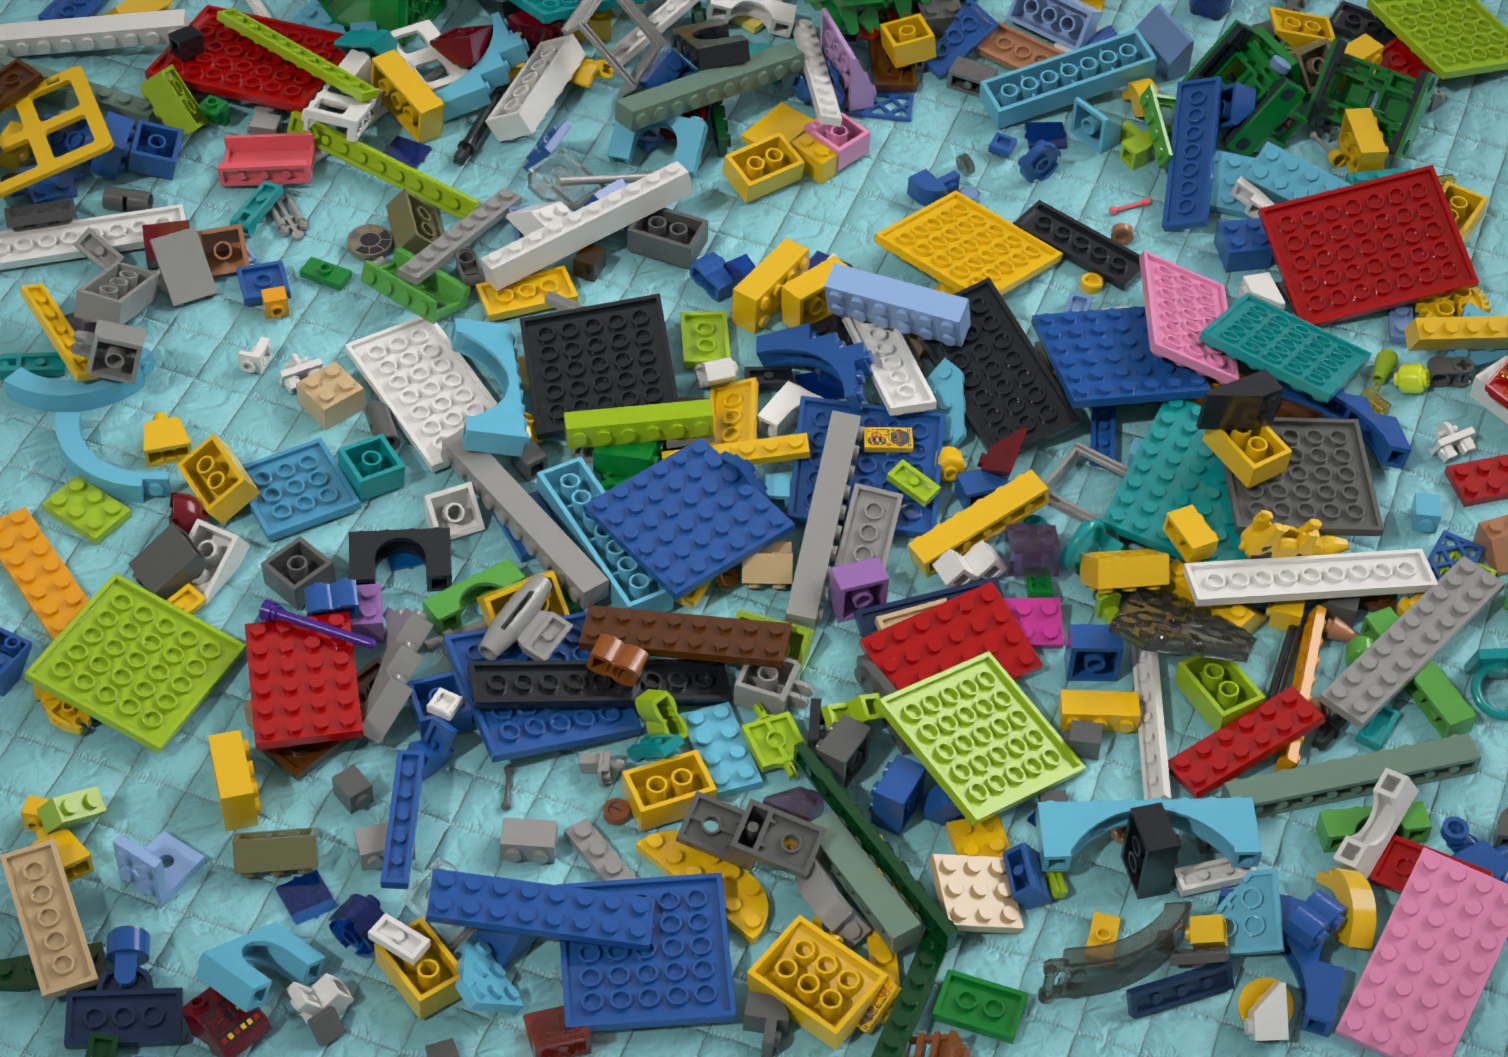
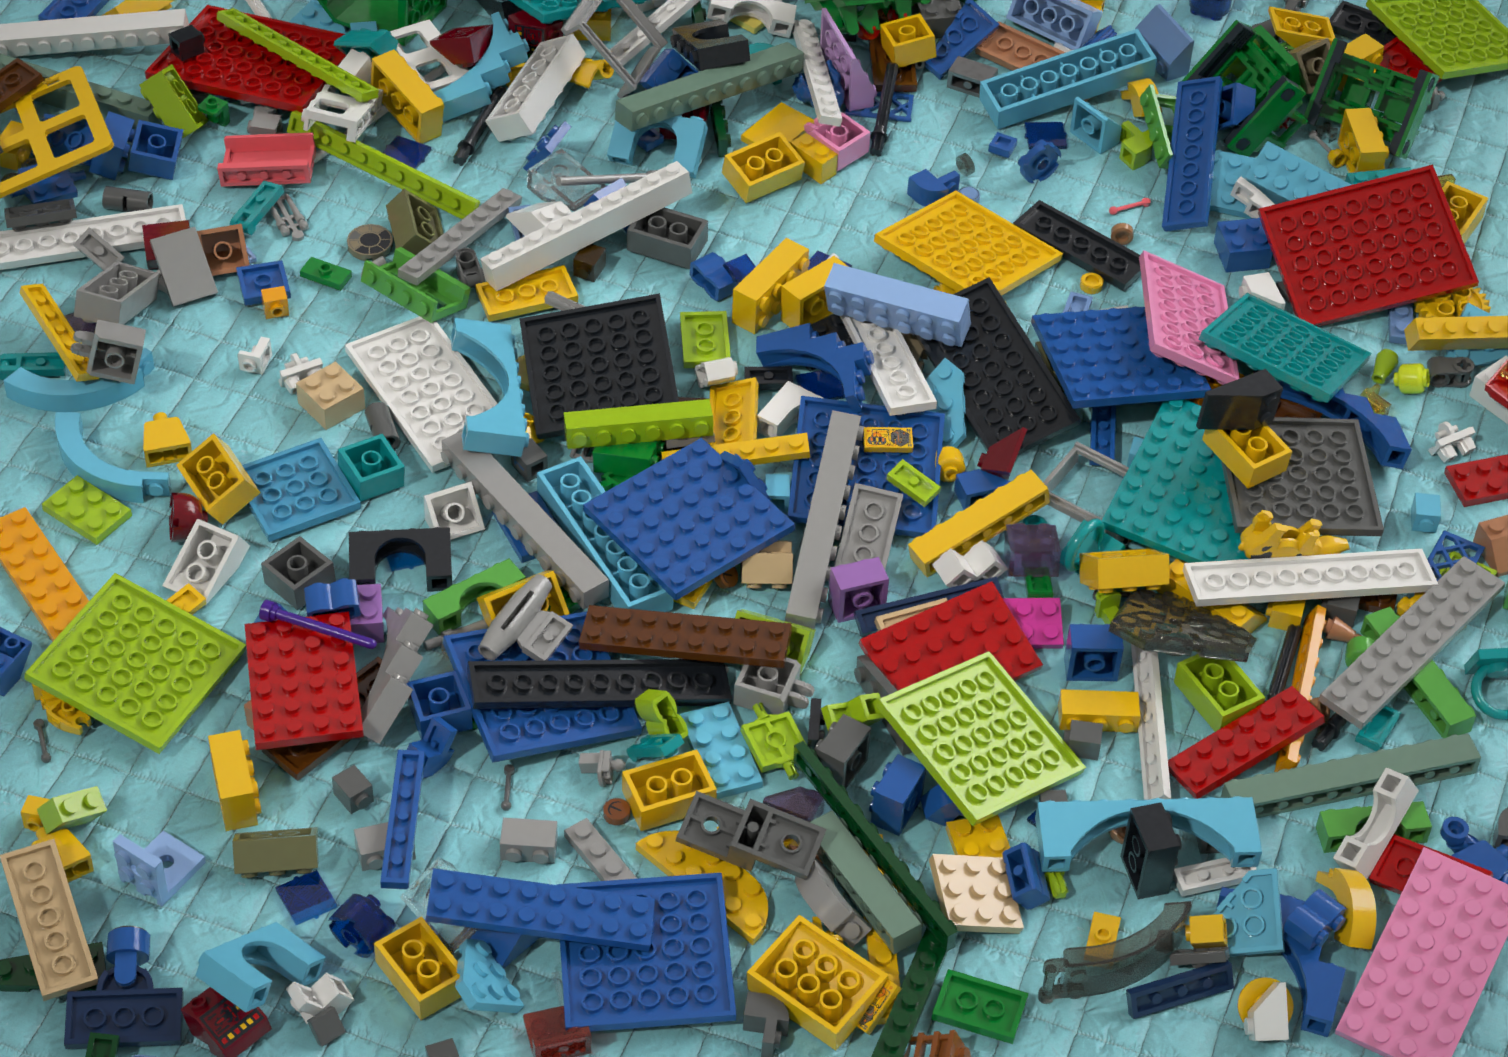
dark grey brick [128,522,209,600] -> none
white plate [368,913,431,965] -> none
white tile [427,688,463,721] -> none
dark orange brick [586,634,649,687] -> none
yellow brick [1162,505,1219,563] -> none
medium blue piece [1269,55,1291,75] -> none
none -> dark grey hinge [33,719,51,763]
none -> black axle [870,62,898,157]

